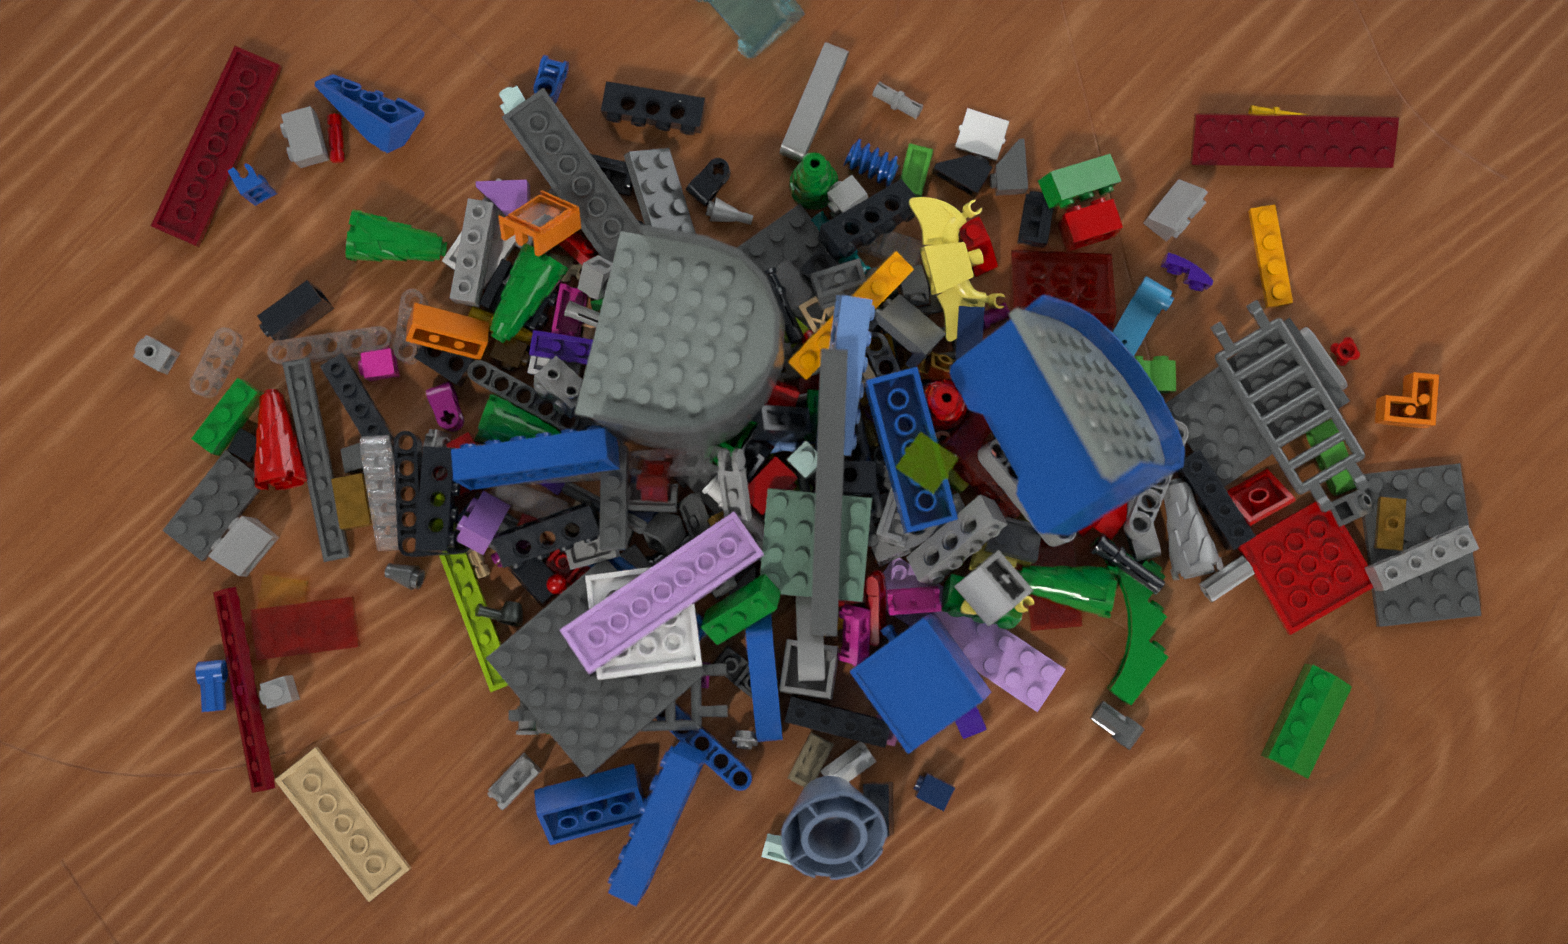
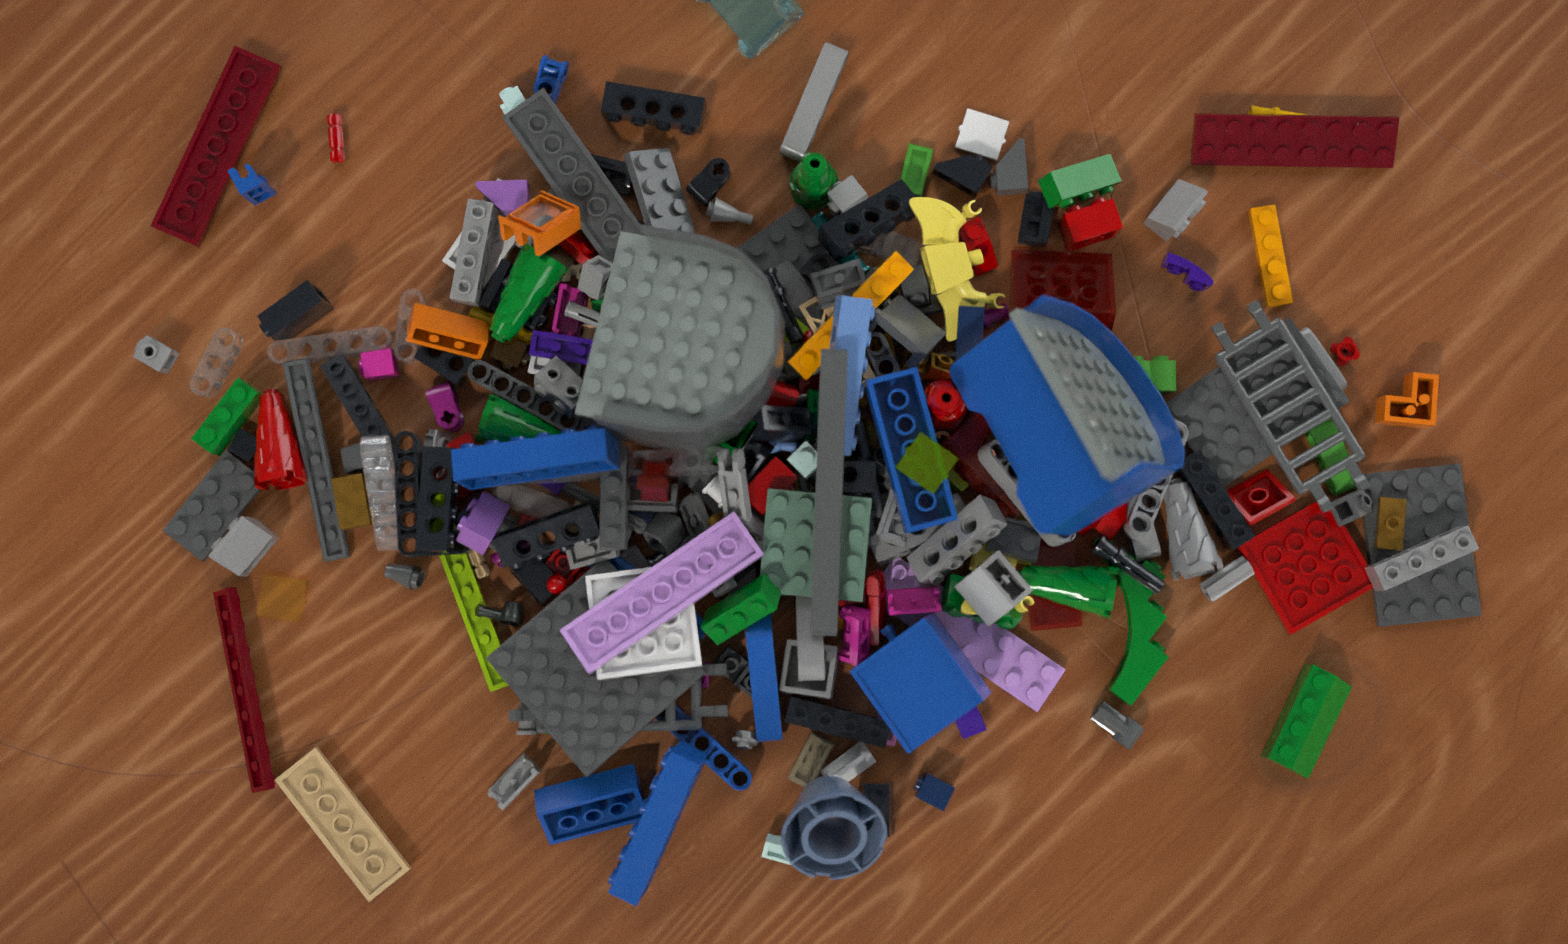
blue piece [195,660,228,712] -> none
clear red plate [250,596,360,660] -> none
light grey brick [259,675,300,709] -> none
light grey brick [280,106,330,168] -> none
blue wedge [315,74,425,153] -> none
green cone [345,209,448,262] -> none
blue piece [843,139,900,187] -> none
light grey pin [872,82,923,120] -> none
dark azure door [1112,276,1174,356] -> none

